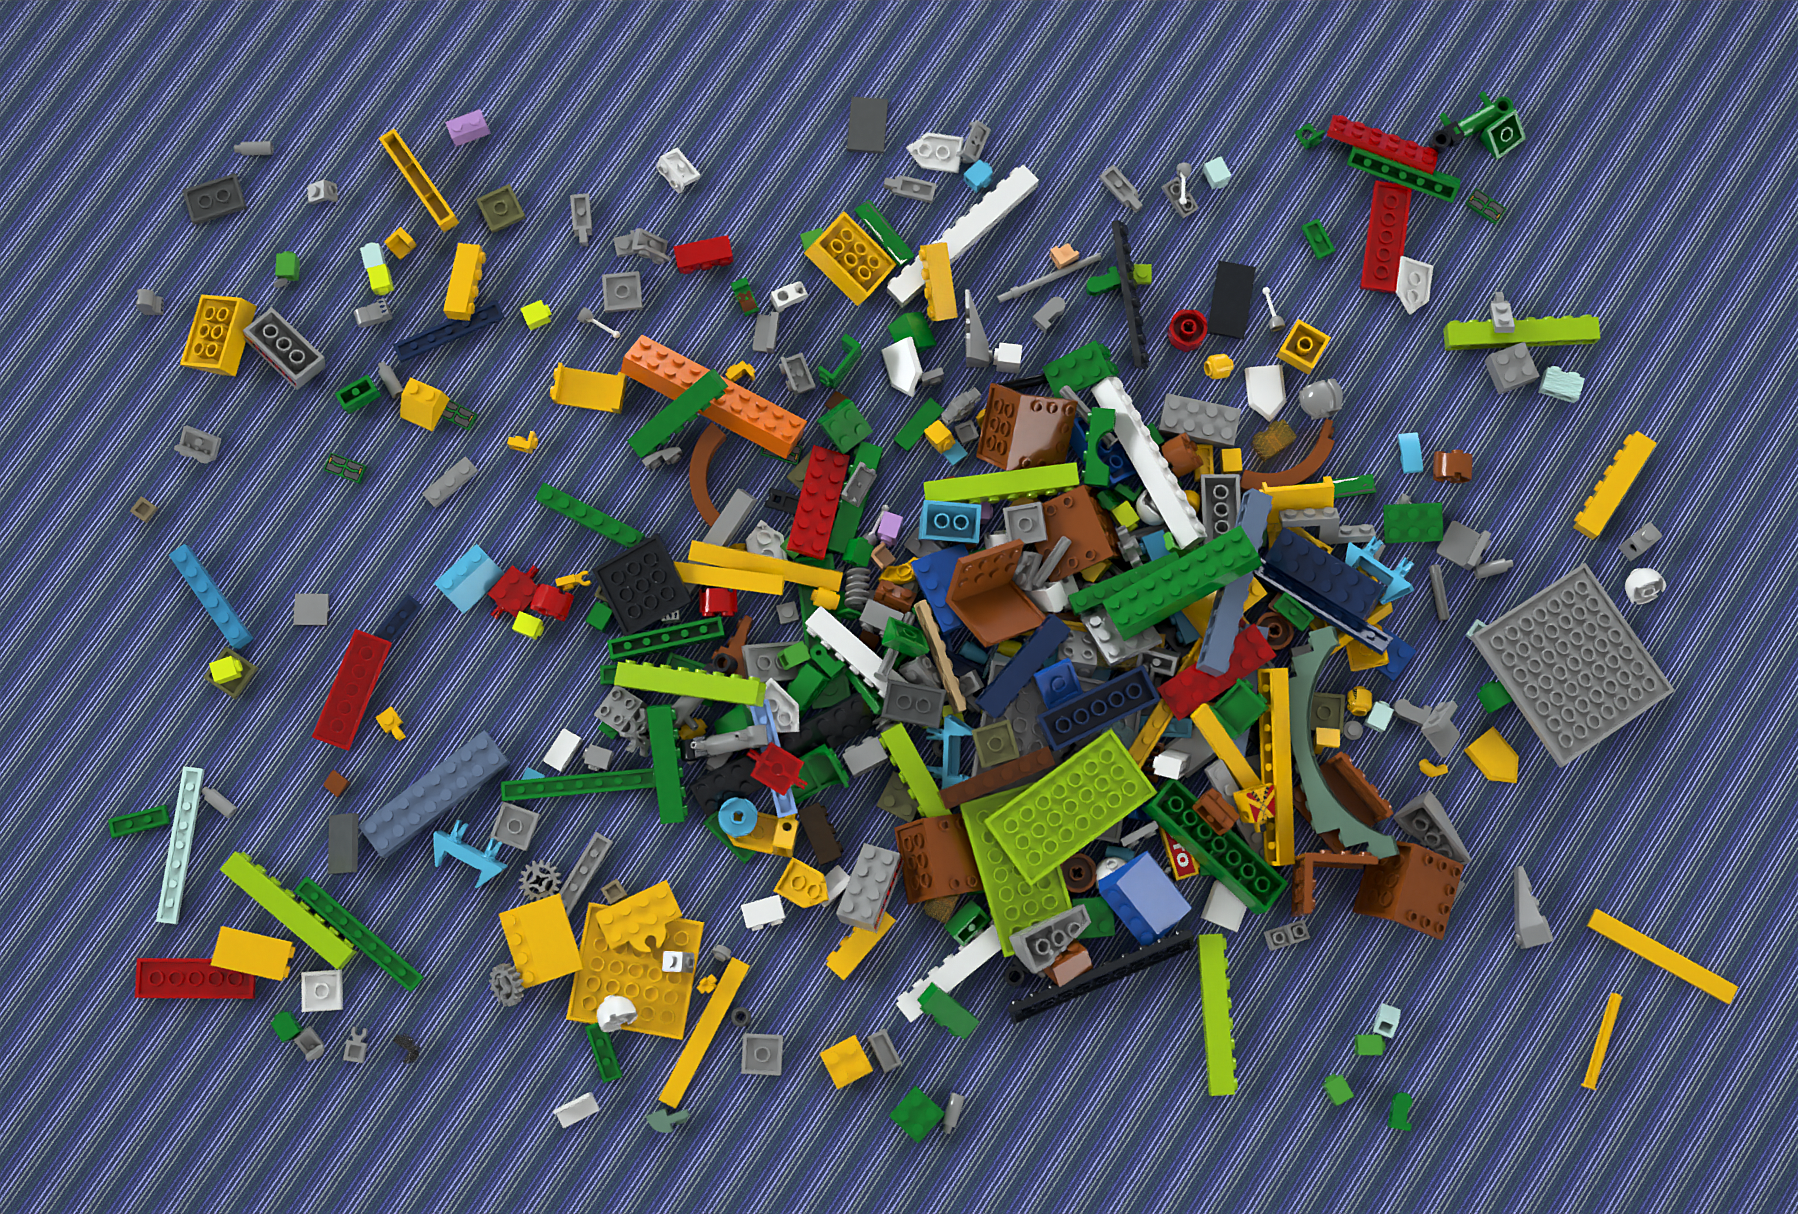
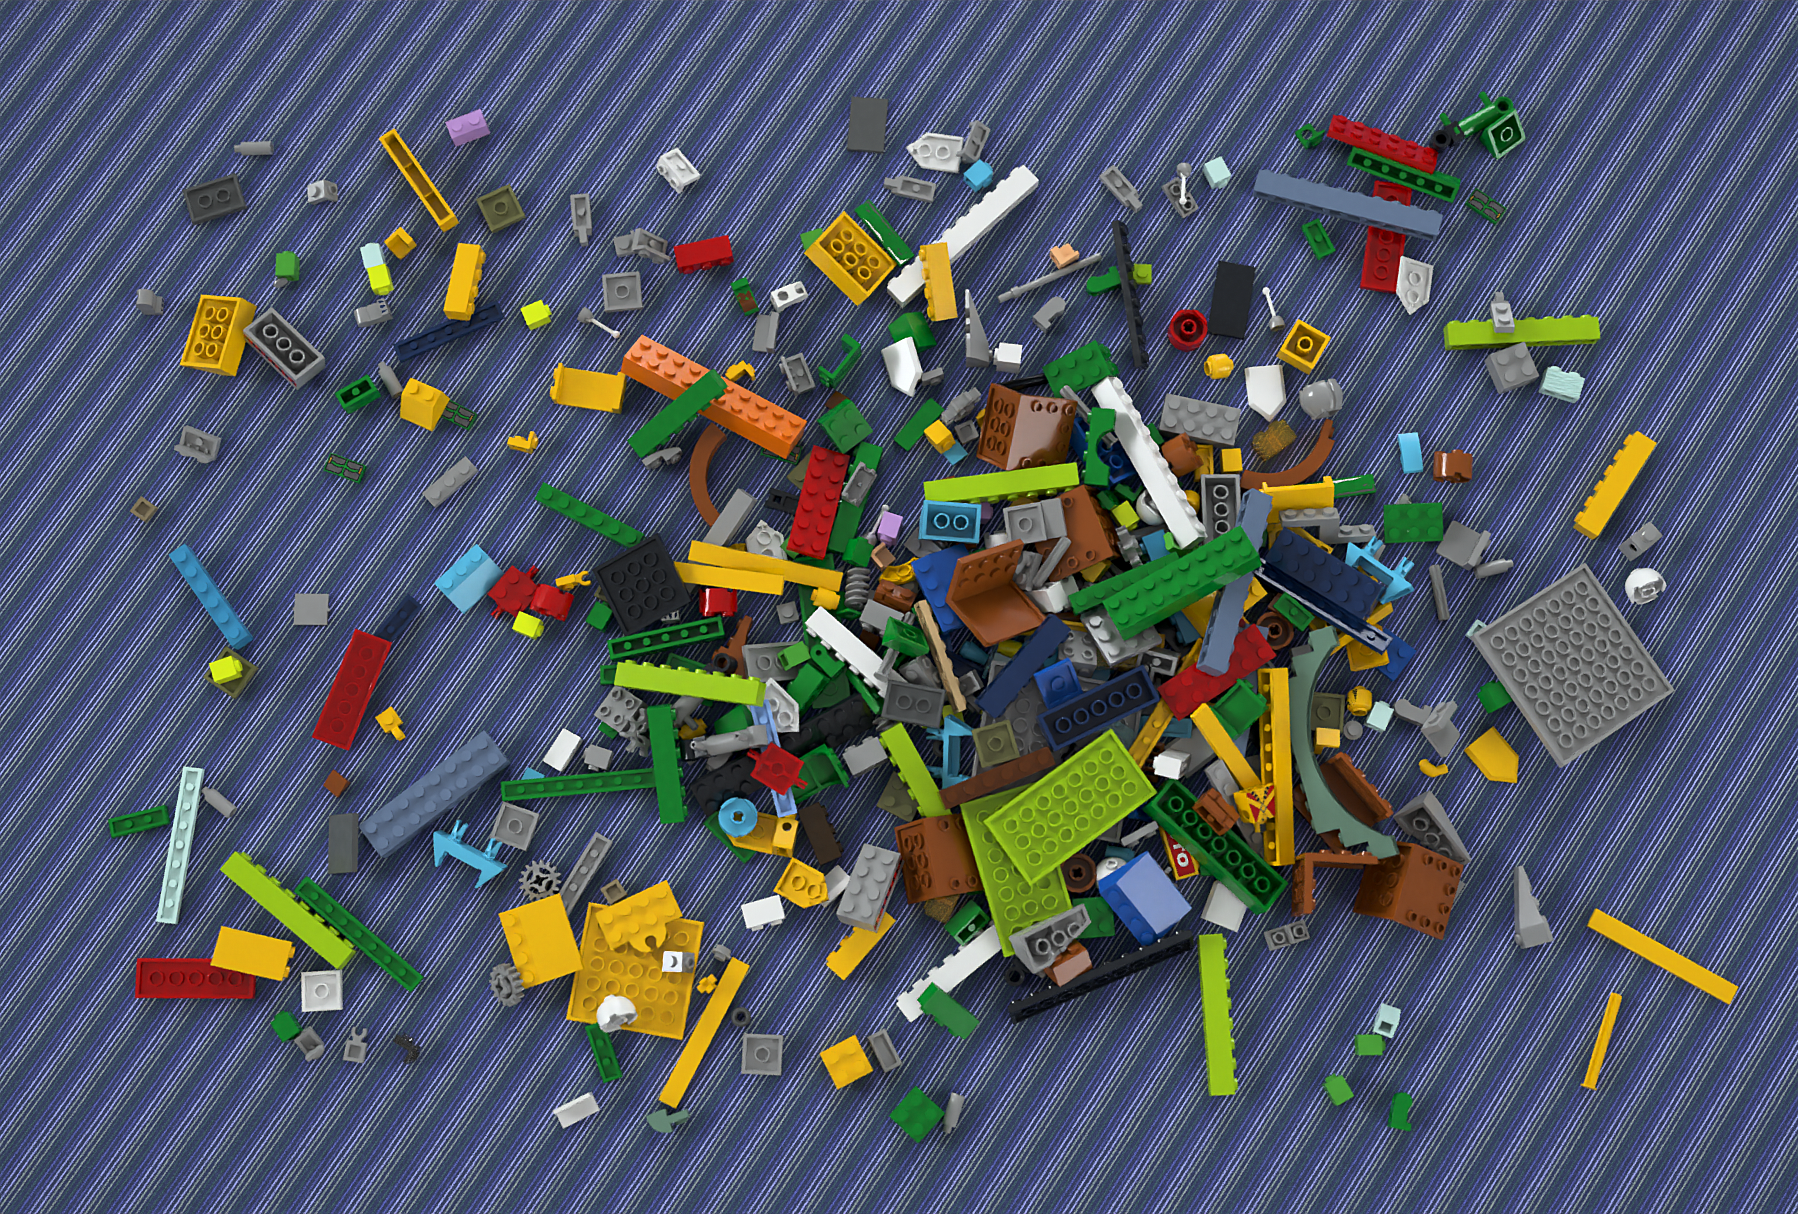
none -> light grey tile [1041,497,1068,539]
none -> sand blue brick [1252,169,1443,242]

